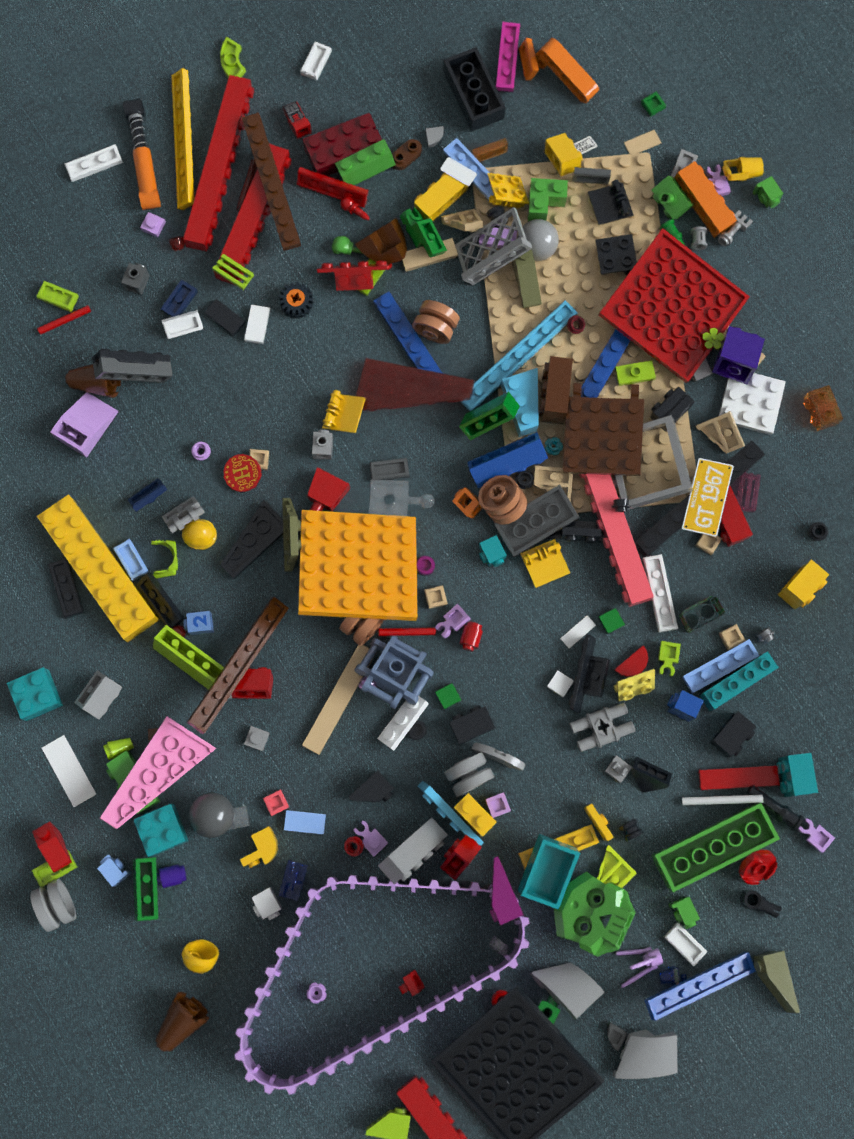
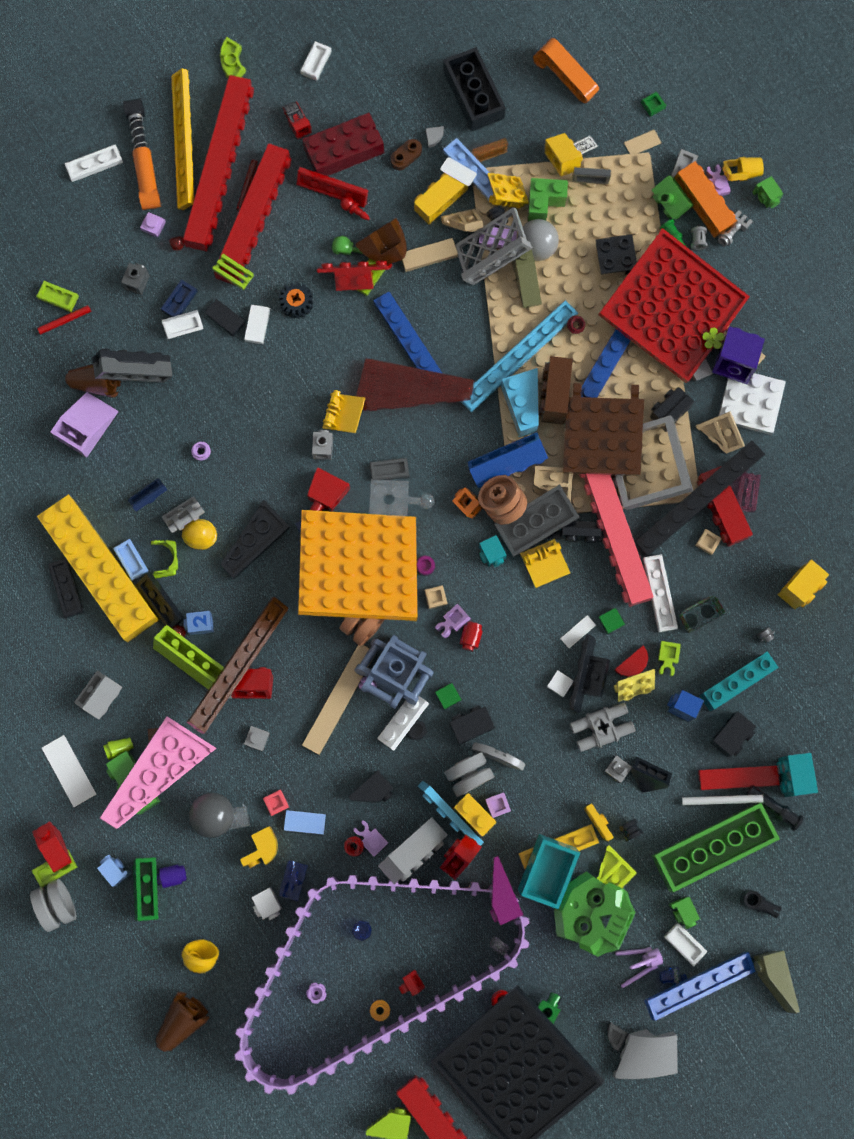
teal brick [7,667,63,721] -> none
teal brick [134,804,189,857] -> none
red tile [223,454,262,492] -> none
reddish brown plate [242,113,301,251] -> none
tan tile [249,449,269,470] -> none
olive wing [282,498,301,572] -> none
bright green brick [335,139,396,185] -> none
red bar [378,628,436,636] -> none
green plate [400,207,447,258] -> none
nougat wheel [412,300,460,344] -> none
green brick [459,392,520,440] -> none
dark pink plate [496,22,520,92] -> none
black plate [515,471,534,489] -> none
orange tile [518,38,539,80] -> none
light grey slope [530,963,604,1020] -> none
teal plate [545,437,563,455] -> none
black hinge [588,180,634,225] -> none
black plate [612,499,631,512] -> none
lime plate [615,360,656,386] -> none
yellow sticker [682,458,734,537] -> none
light blue plate [682,639,759,693] -> none
tan tile [719,624,746,650] -> none
red tile [739,850,778,885] -> none
lavender plate [797,818,835,853] -> none
clear orange brick [804,385,843,431] -> none
black plate [808,522,828,541] -> none
none -> clear blue tile [352,920,372,941]
none -> light orange plate [370,1000,390,1021]

